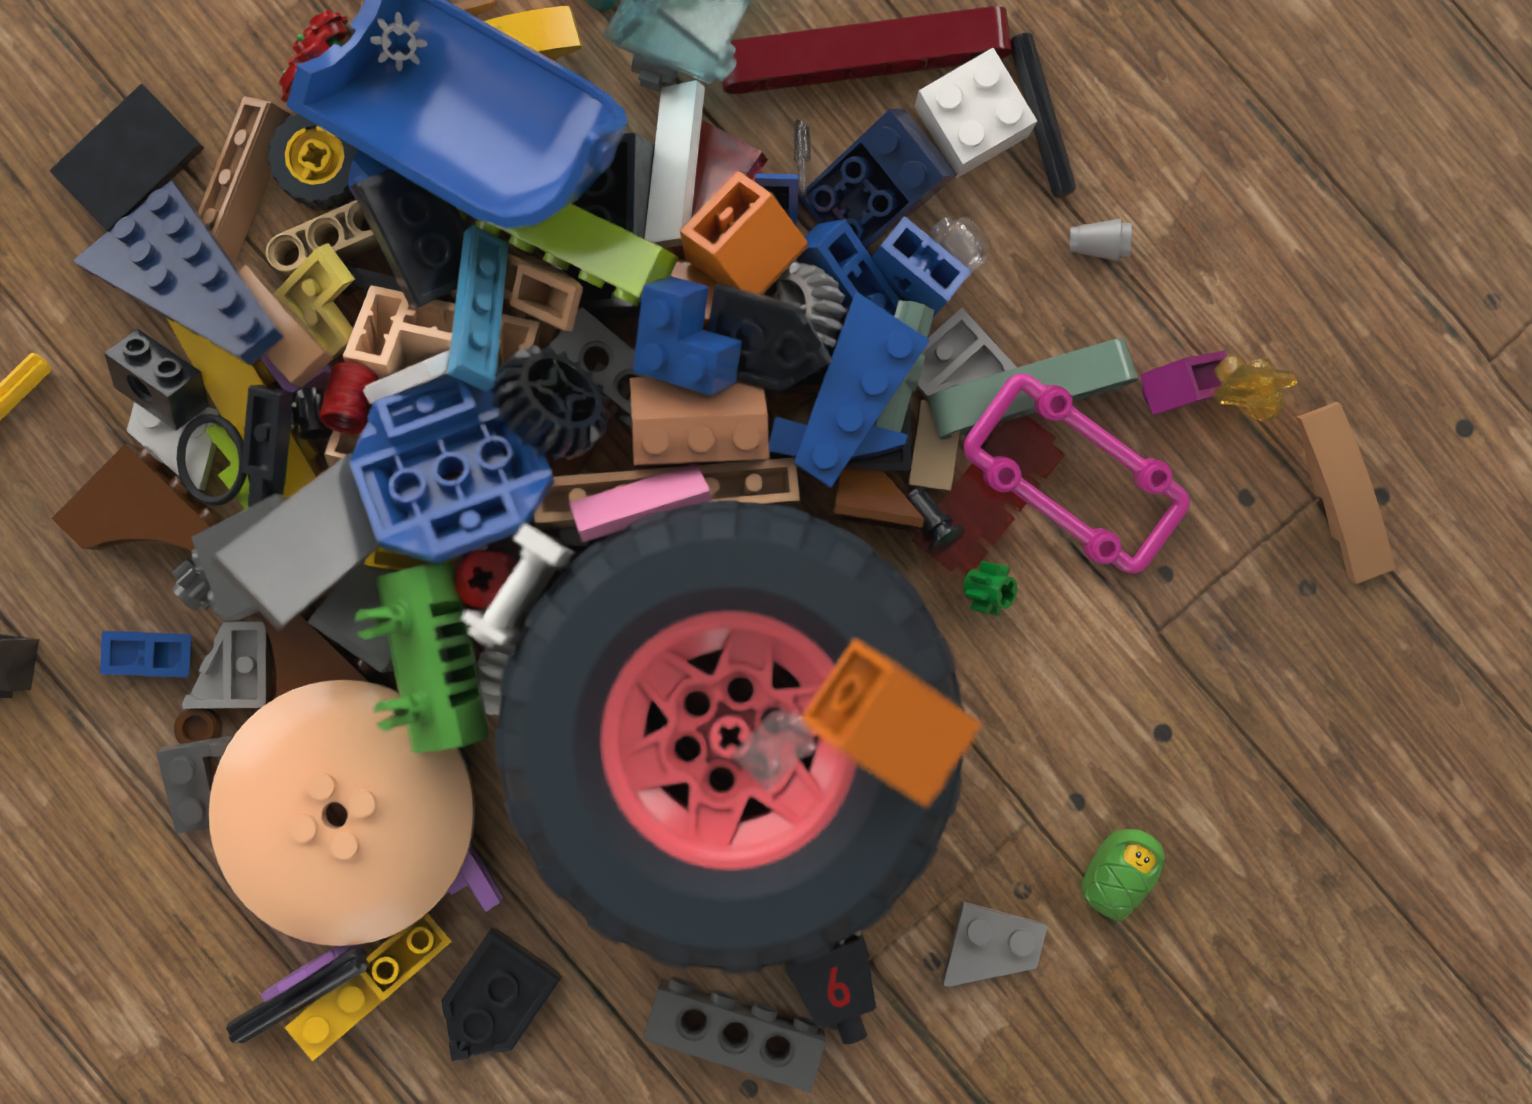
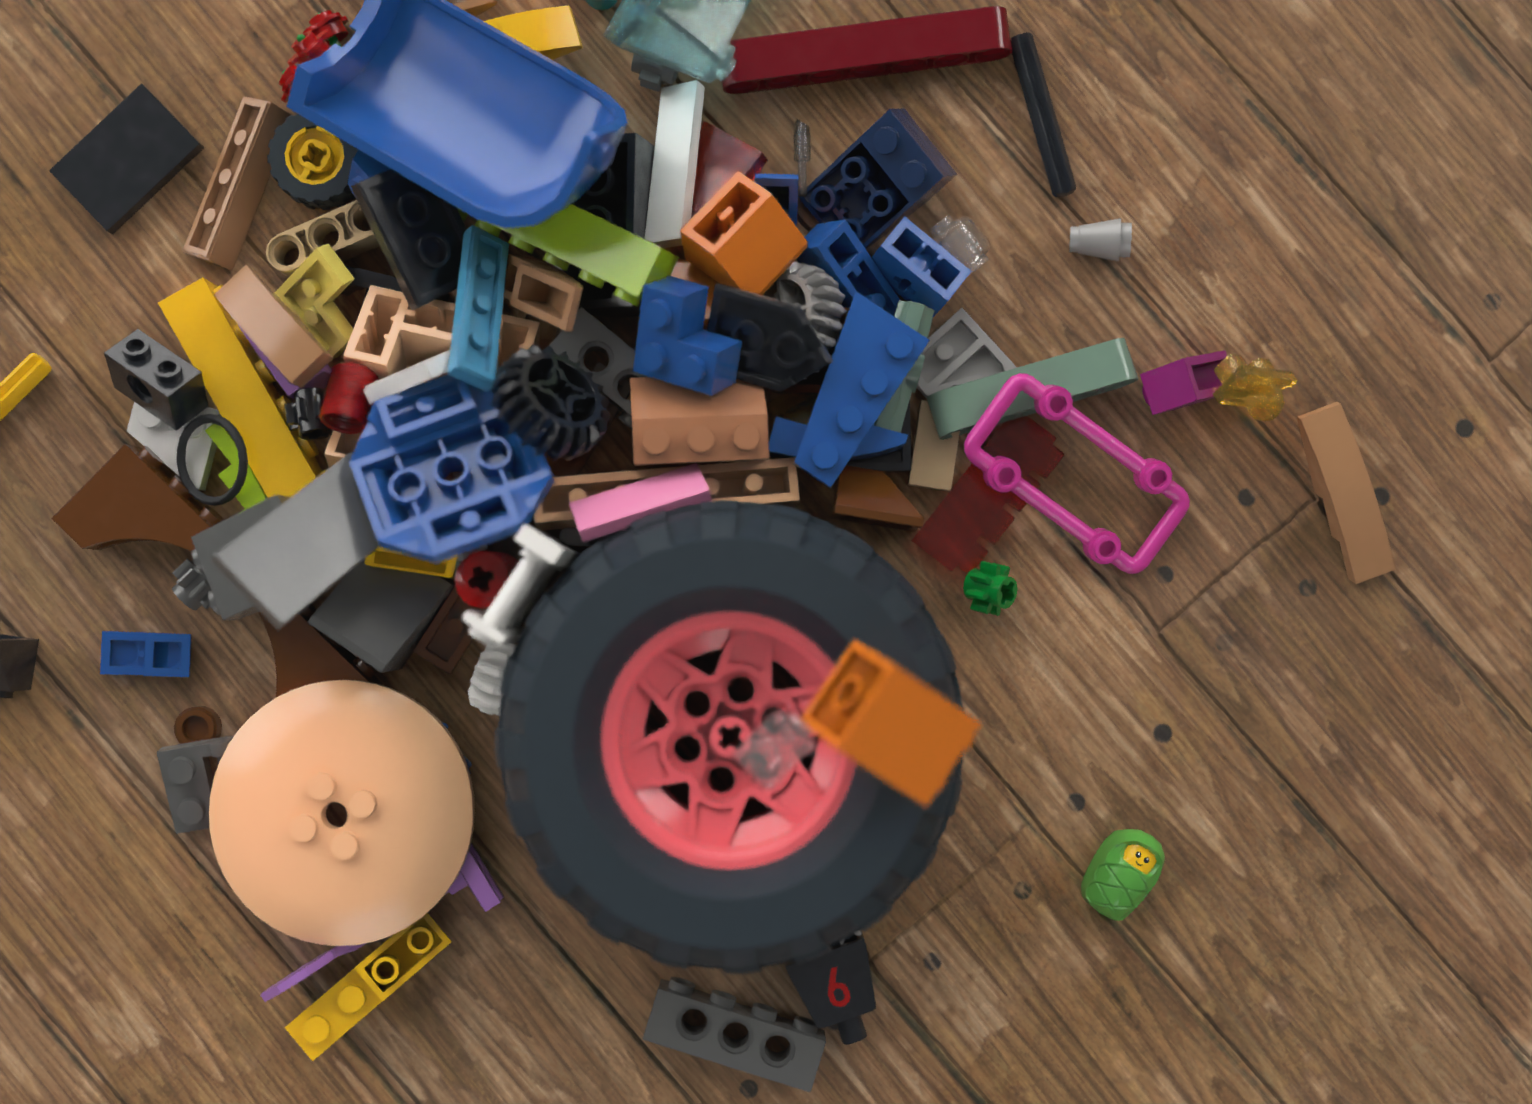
wing [73,180,285,366] -> none
light grey wing [183,621,271,709] -> none
black axle [226,949,369,1043] -> none
black hinge [241,385,293,508] -> none
bright green piece [355,561,489,753] -> none
light grey gear [371,12,427,71] -> none
black tile [441,928,562,1061] -> none
black pin [906,486,965,555] -> none
white brick [914,48,1037,178] -> none
light grey wing [941,901,1048,987] -> none

